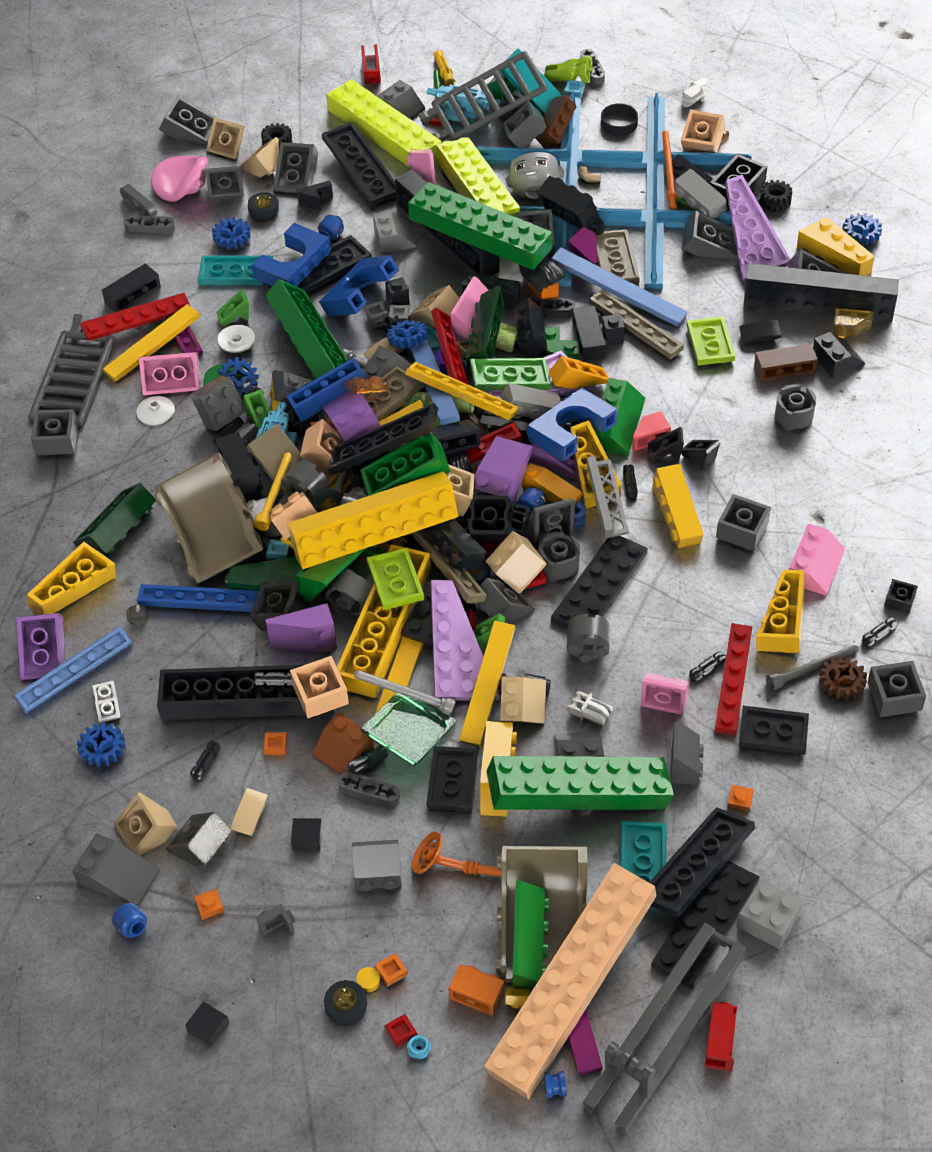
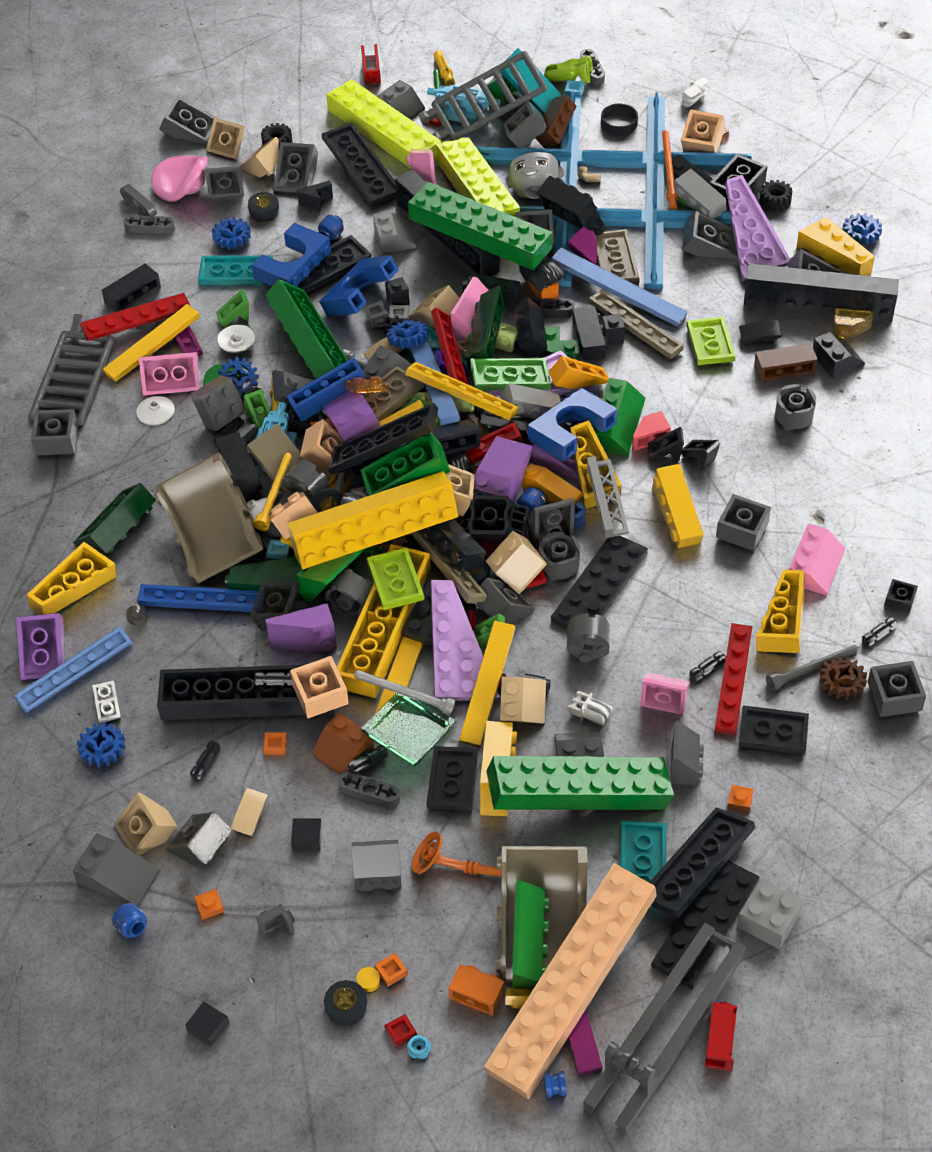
black axle [623,464,638,499] -> none

